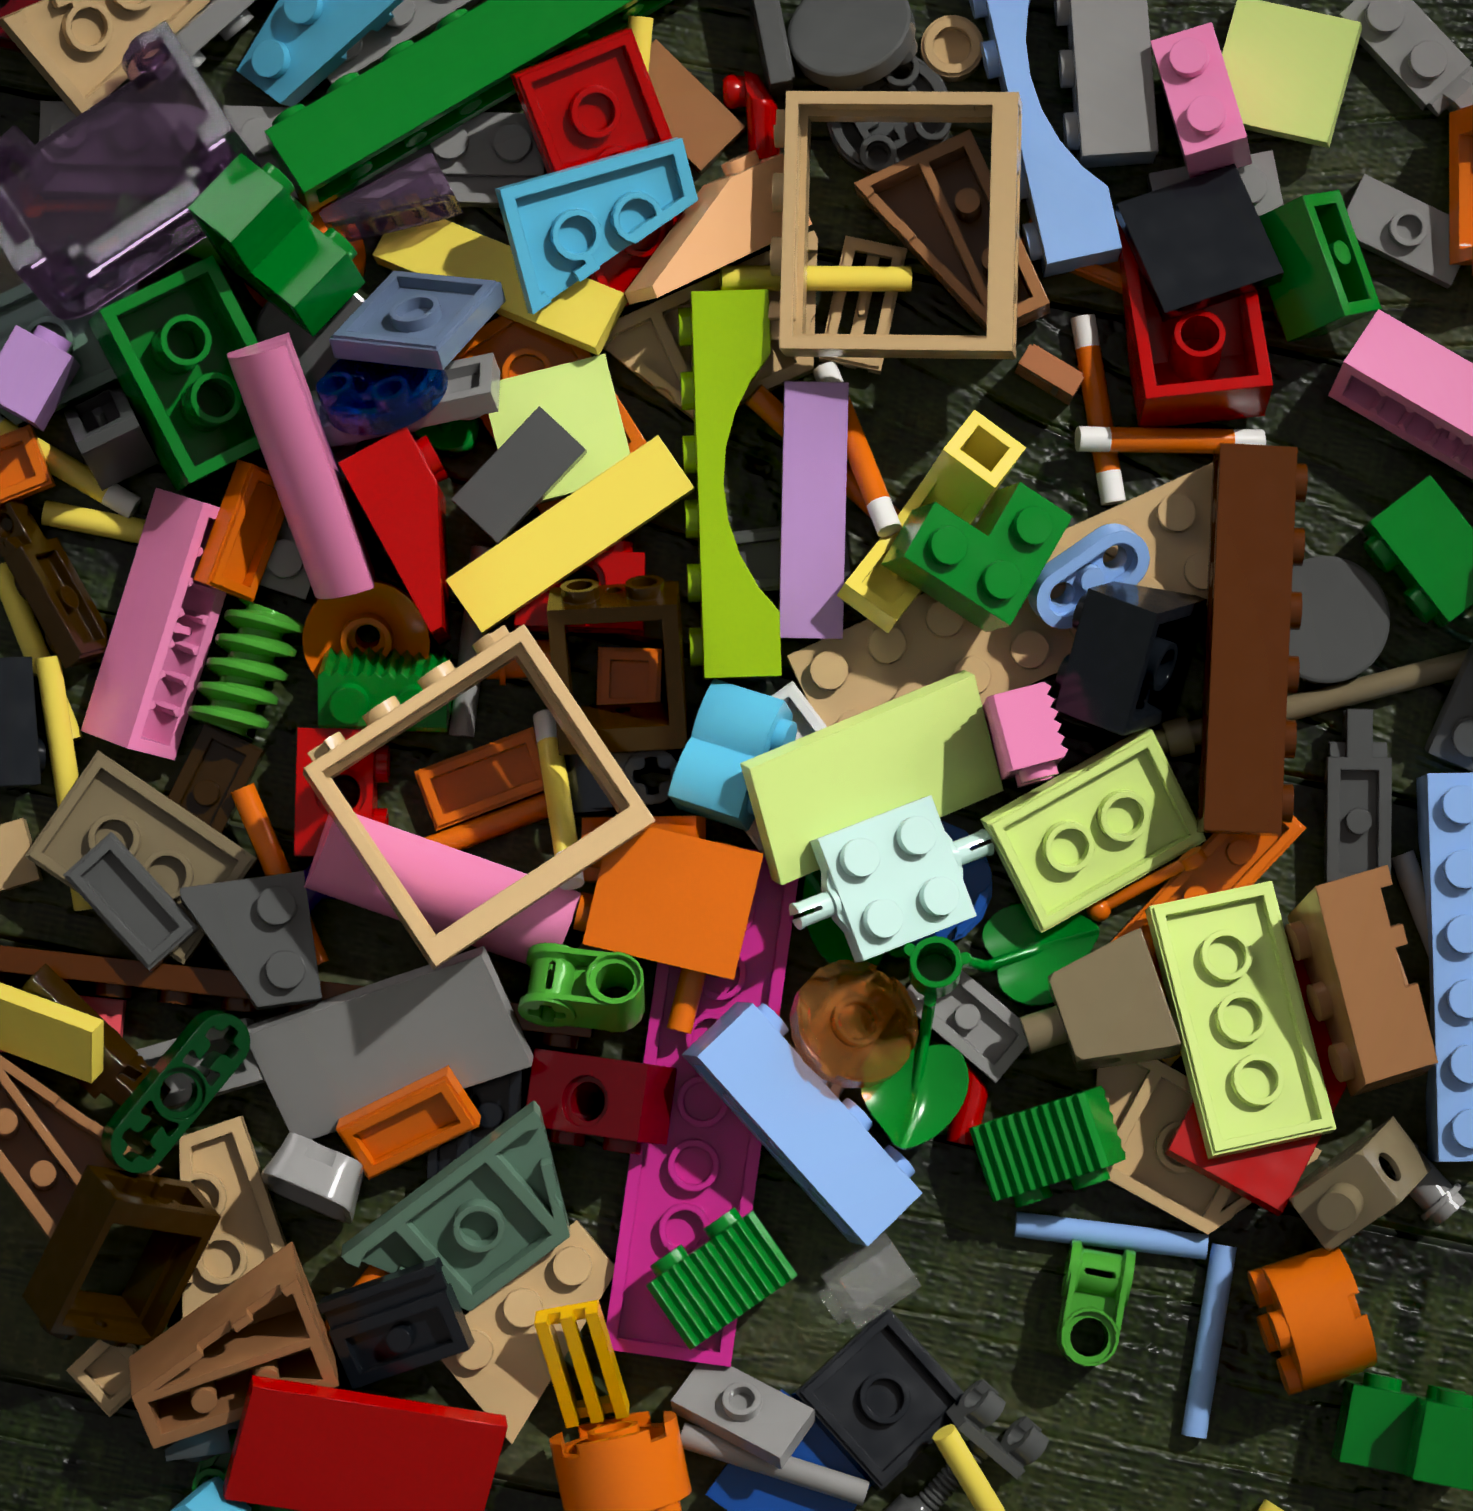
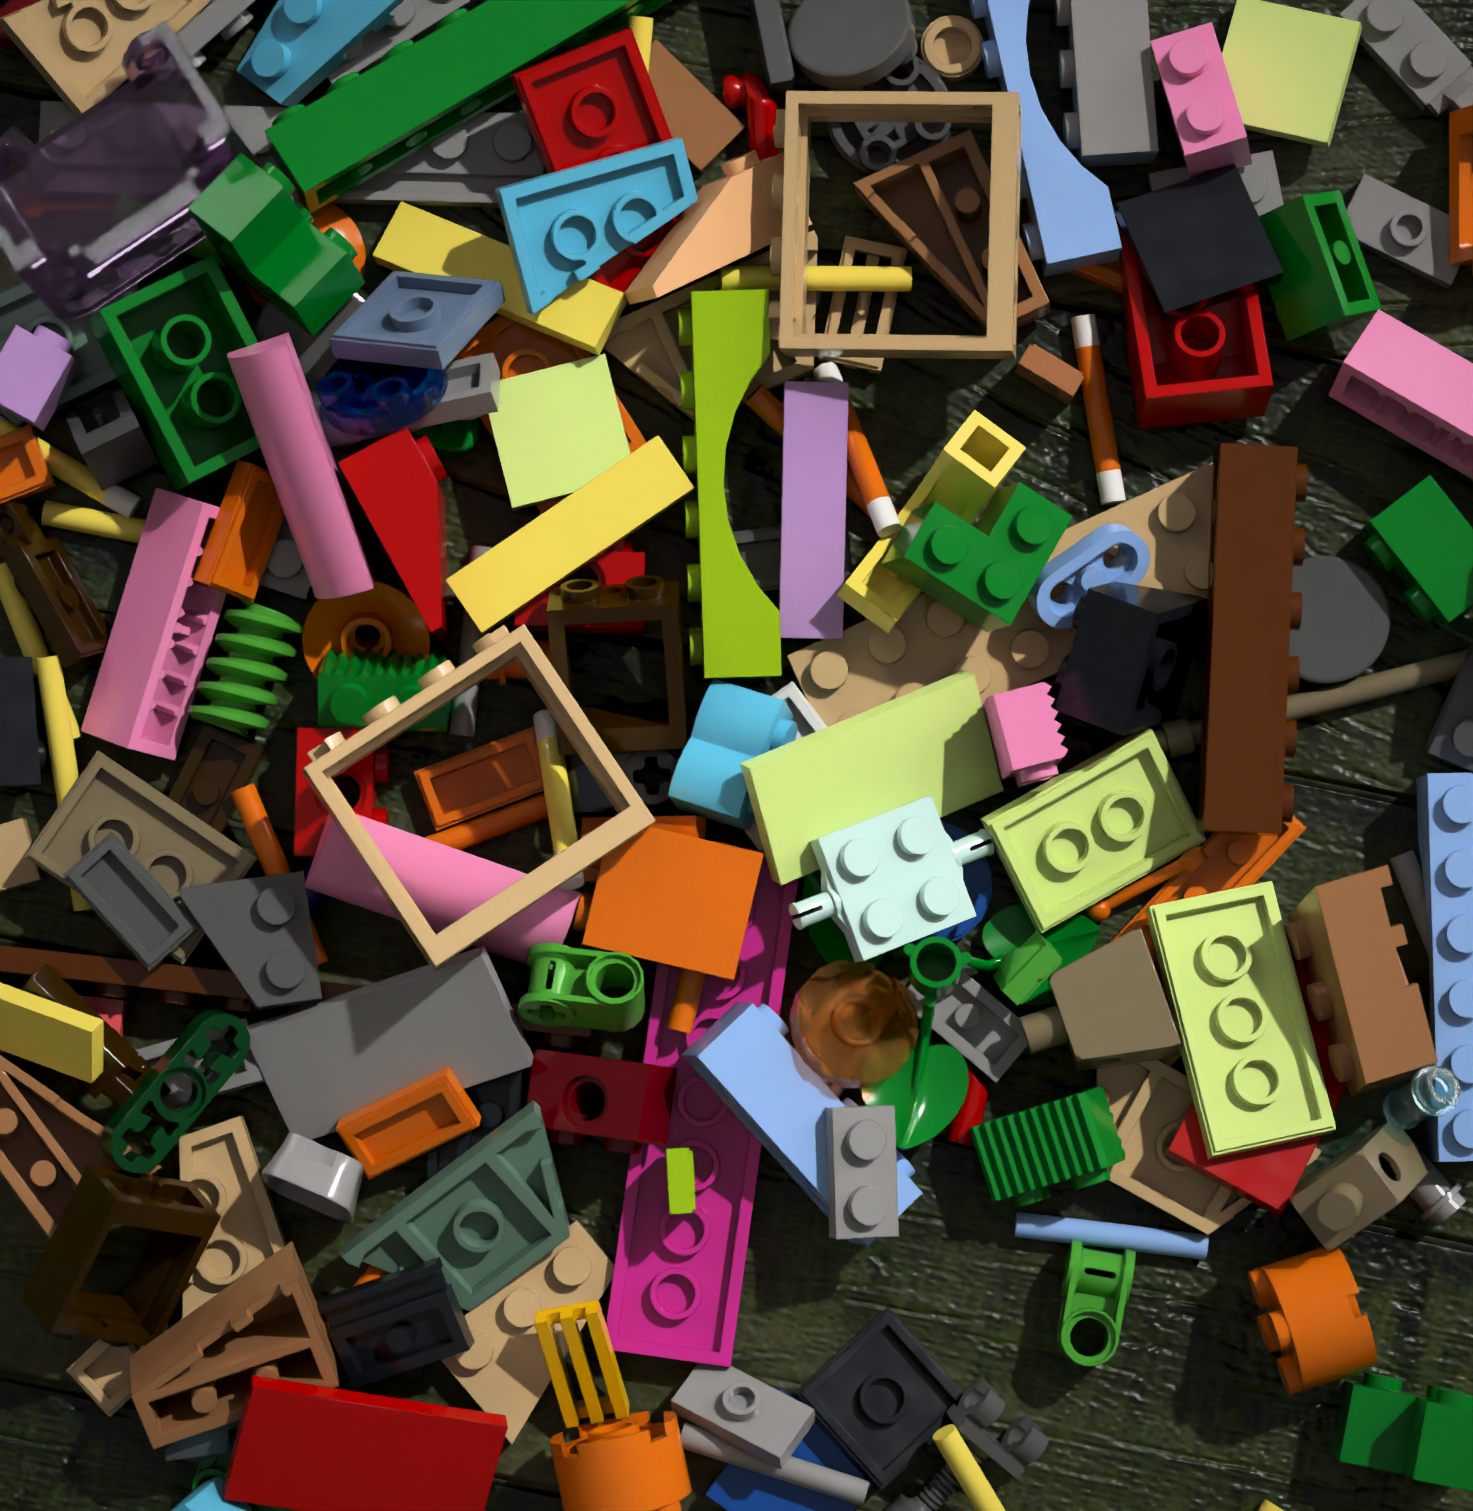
slope [319,153,464,242] -> none
dark grey tile [451,406,587,544] -> none
orange tile [596,647,662,705] -> none
green brick [646,1207,798,1350] -> none
clear brick [817,1231,922,1330] -> none
orange bar [1075,426,1266,454] -> none
light blue bar [1181,1243,1237,1439] -> none
dark grey hinge [1324,709,1392,886] -> none
none -> lime tile [666,1147,696,1214]
none -> light grey plate [825,1105,899,1239]
none -> bright green tile [992,930,1062,1006]
none -> clear light blue pin [1383,1065,1460,1130]

